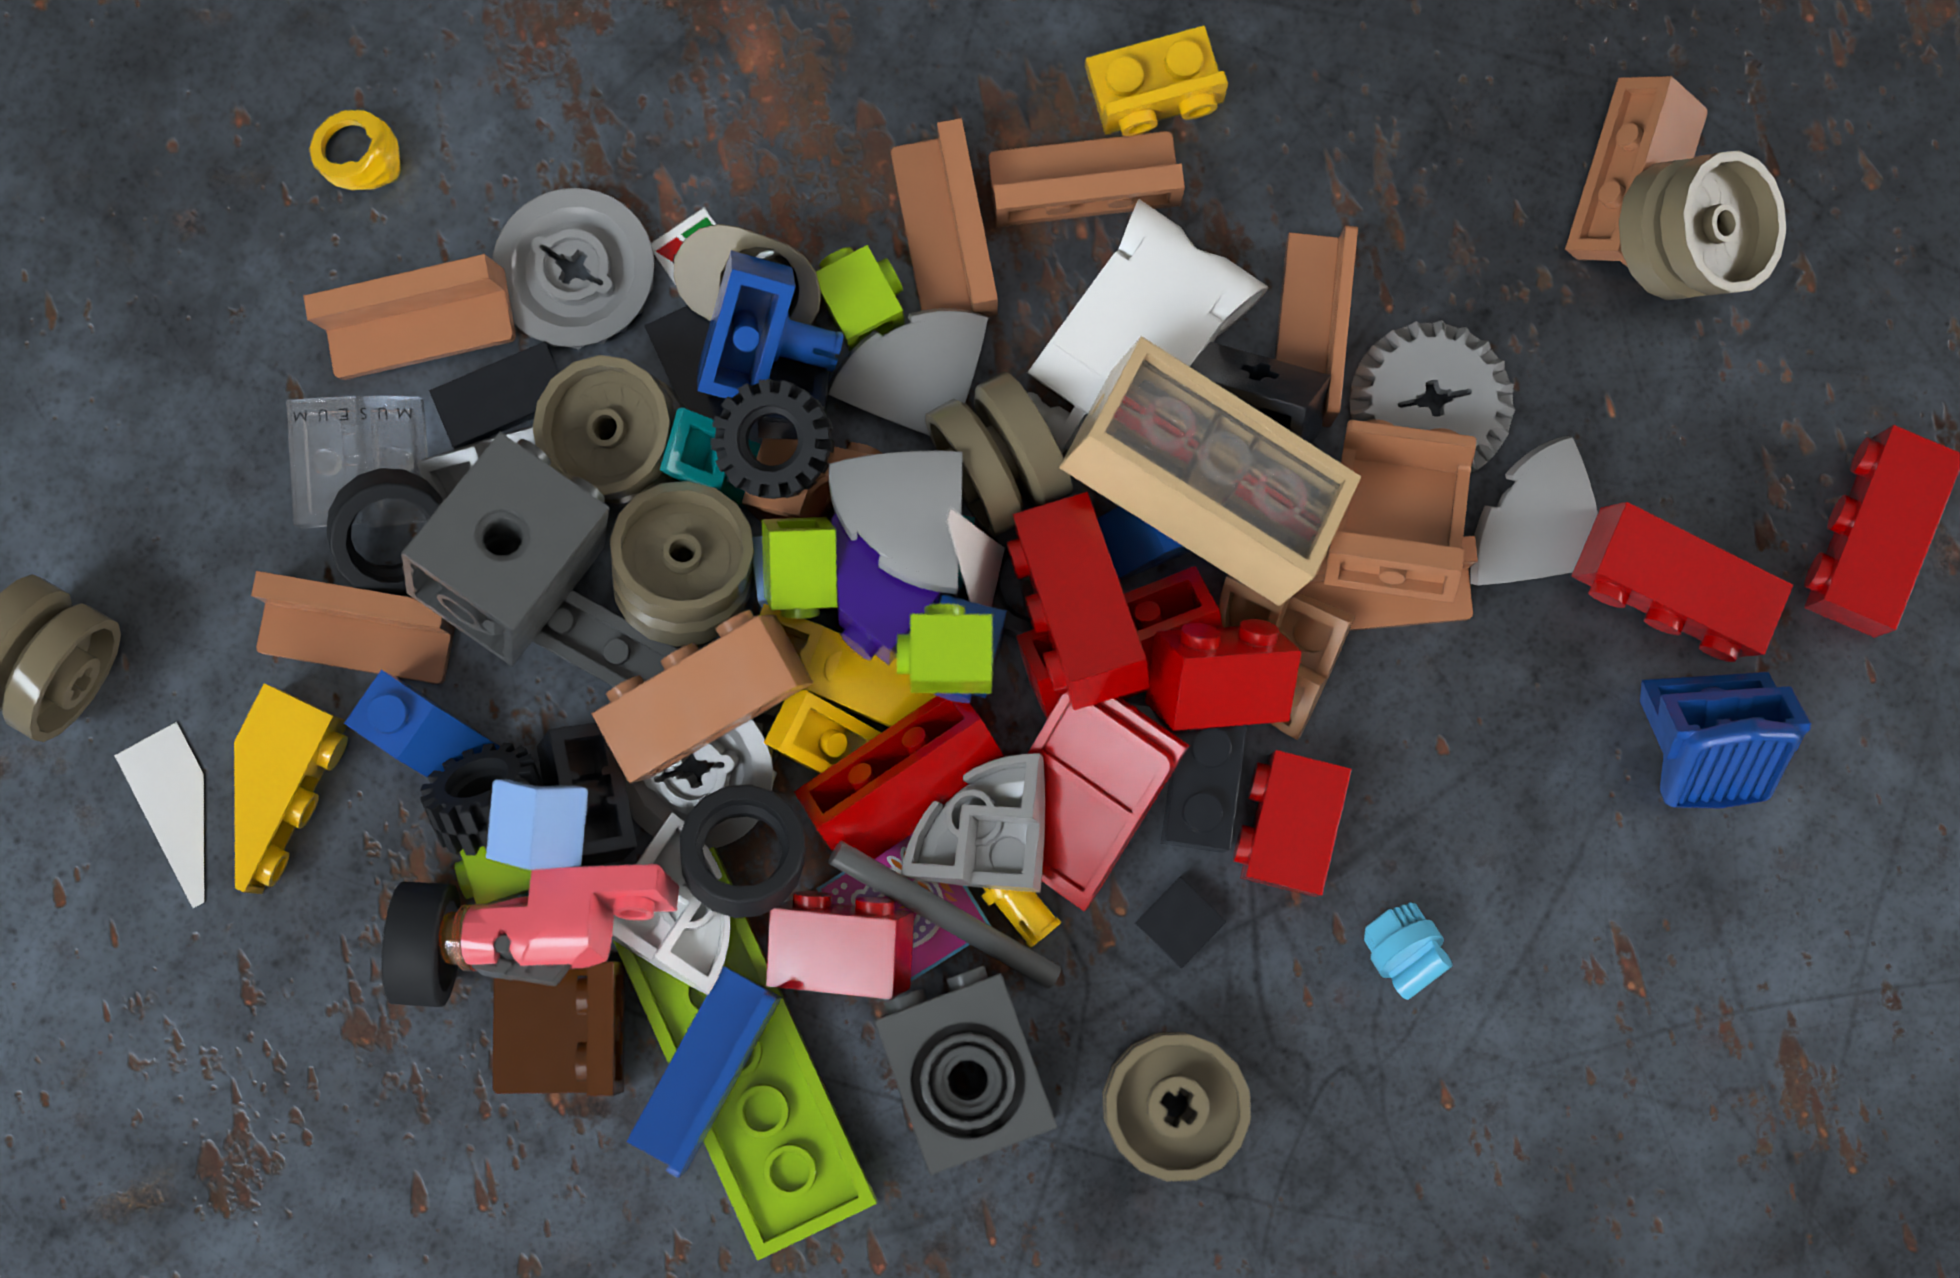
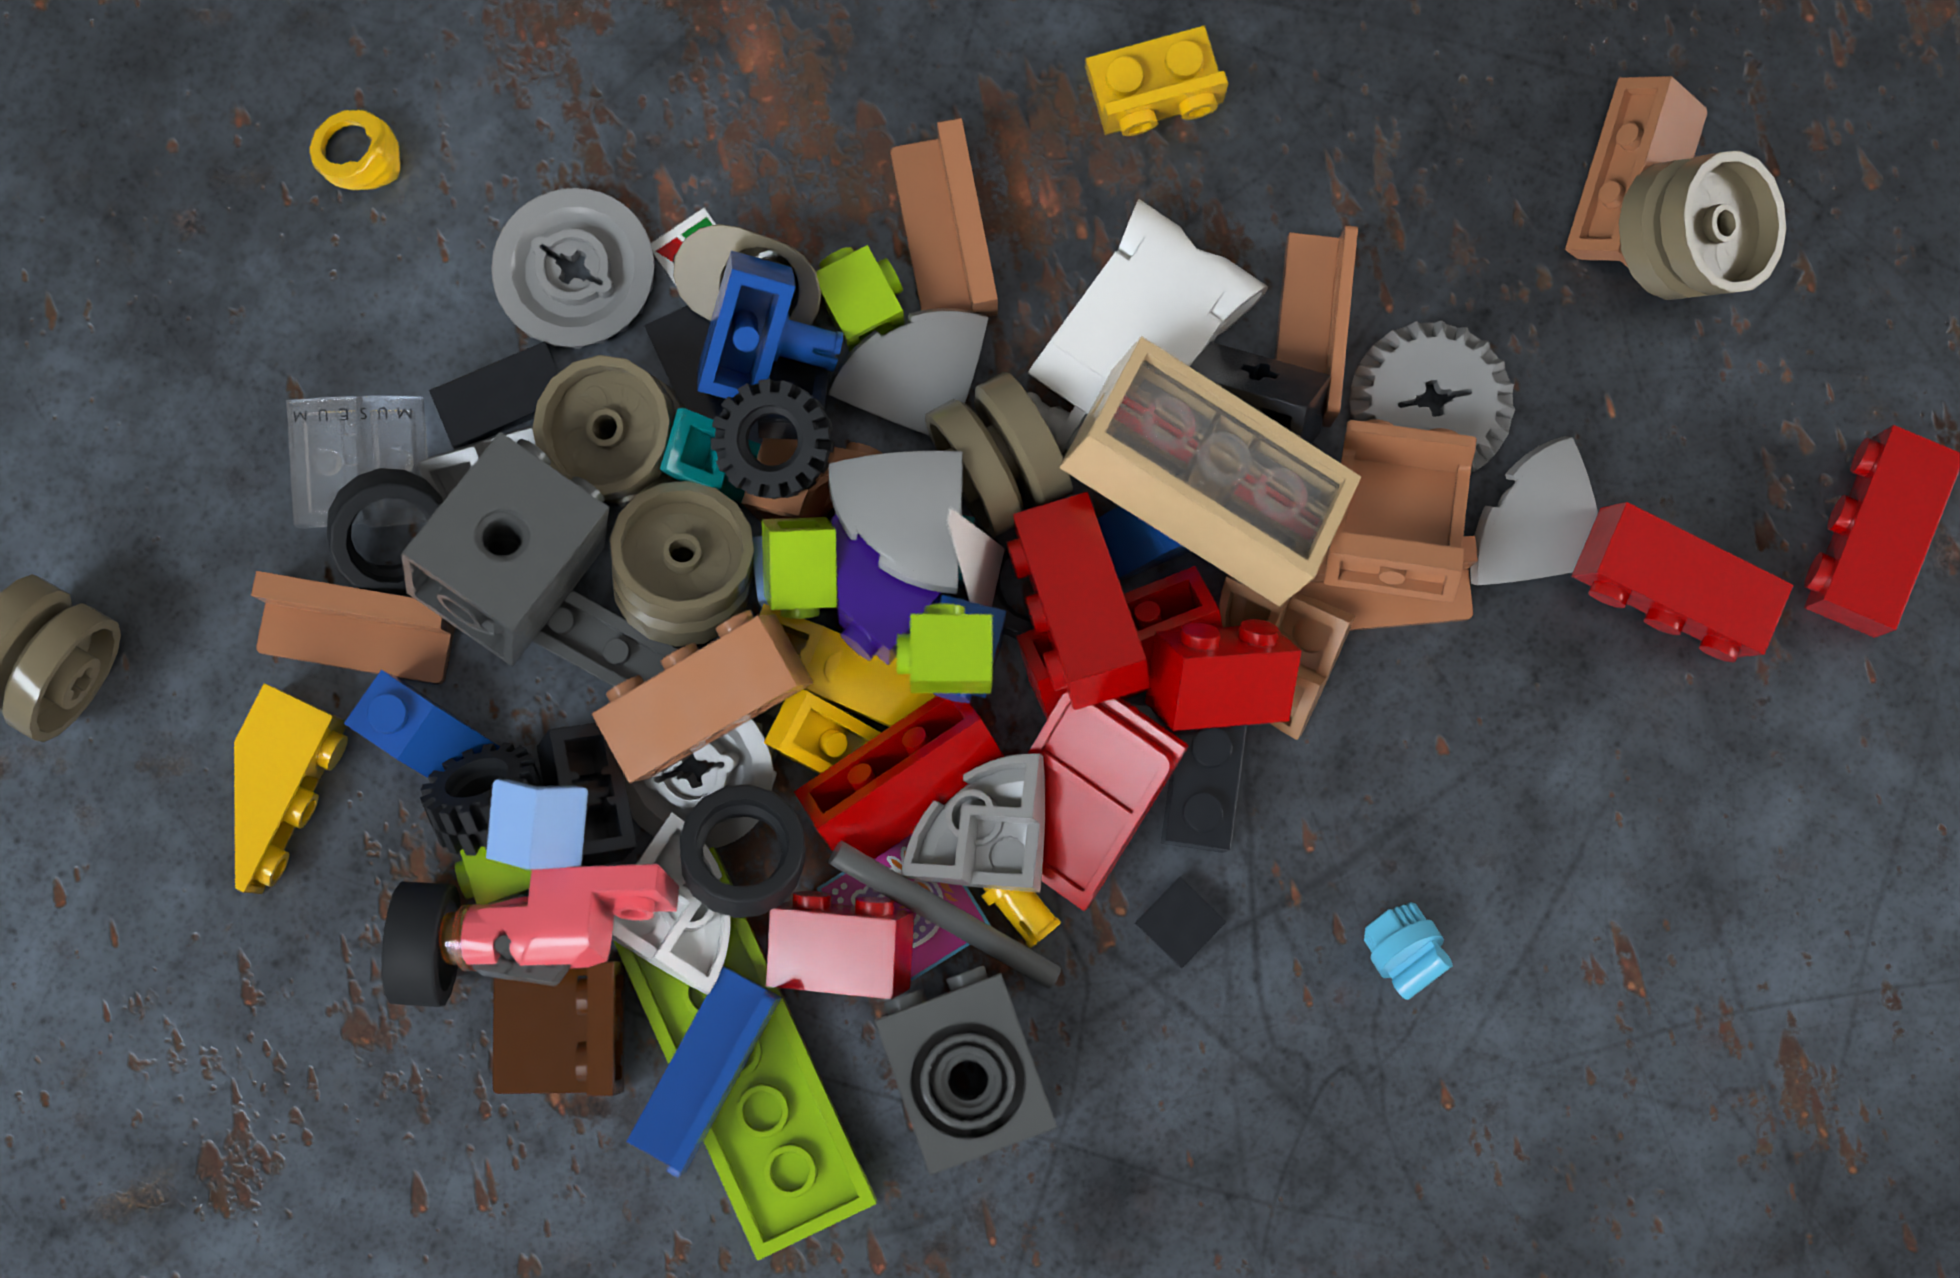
white sticker [114,722,205,908] -> none
nougat panel [303,254,516,380] -> none
nougat panel [988,131,1185,227] -> none
dark tan wheel [1102,1032,1251,1181] -> none
red brick [1233,750,1352,897] -> none
blue piece [1640,672,1811,809] -> none

